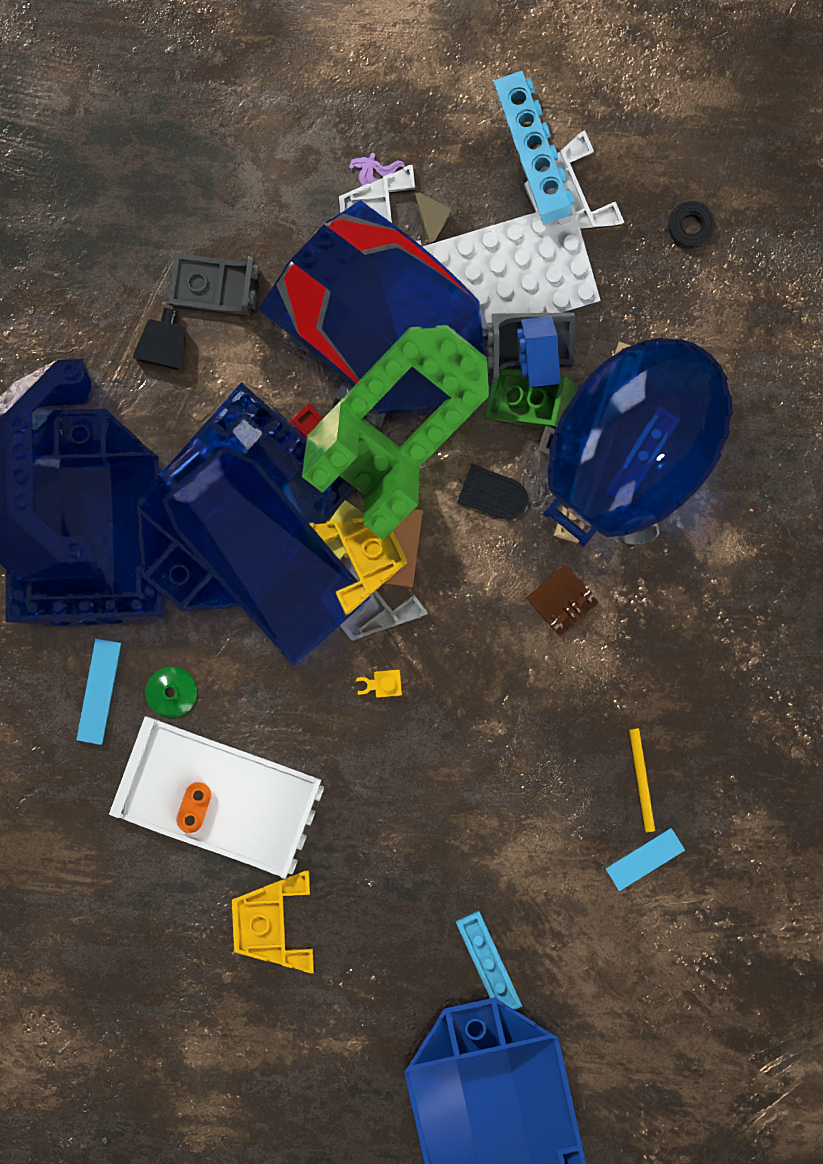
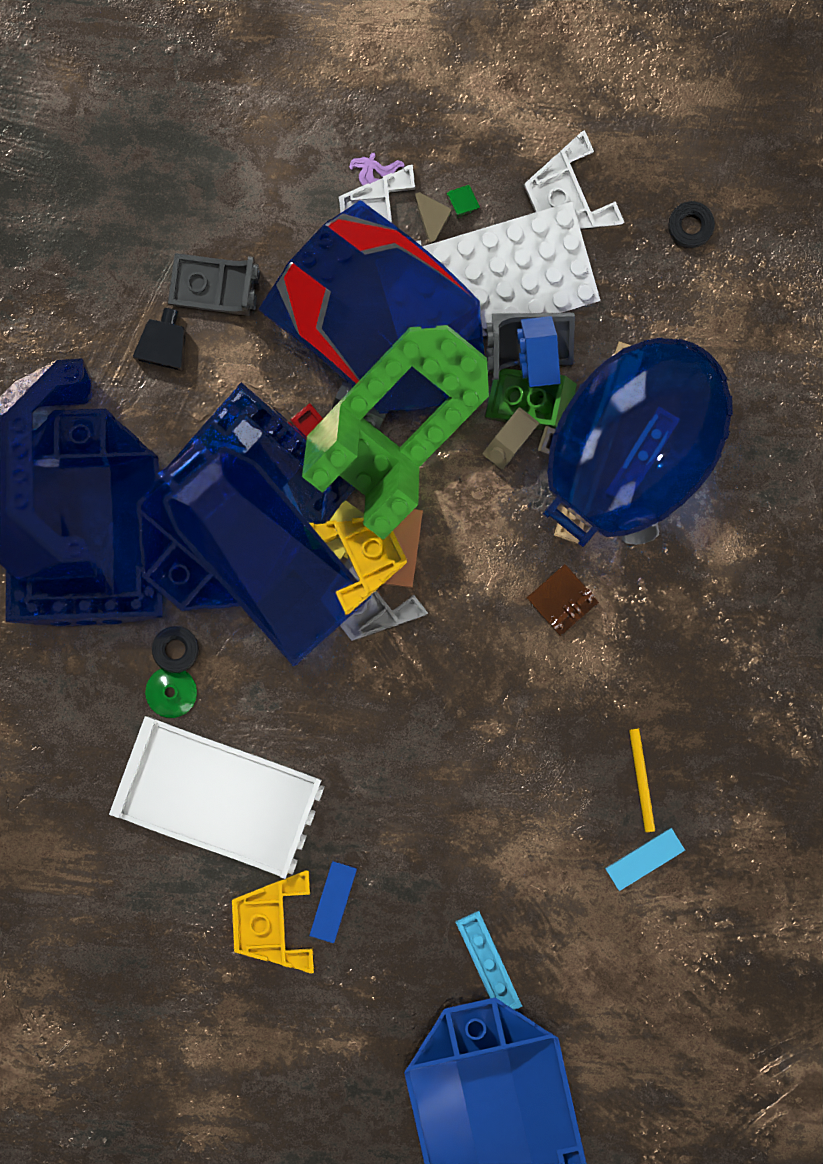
medium azure tile [77,638,122,745] -> none
orange plate [176,781,211,833] -> none
yellow plate [356,670,402,698] -> none
black window [457,464,528,520] -> none
medium azure brick [493,70,575,225] -> none
none -> black tyre [152,626,199,673]
none -> blue tile [309,861,357,943]
none -> green slope [446,185,480,219]
none -> dark tan slope [483,407,539,470]

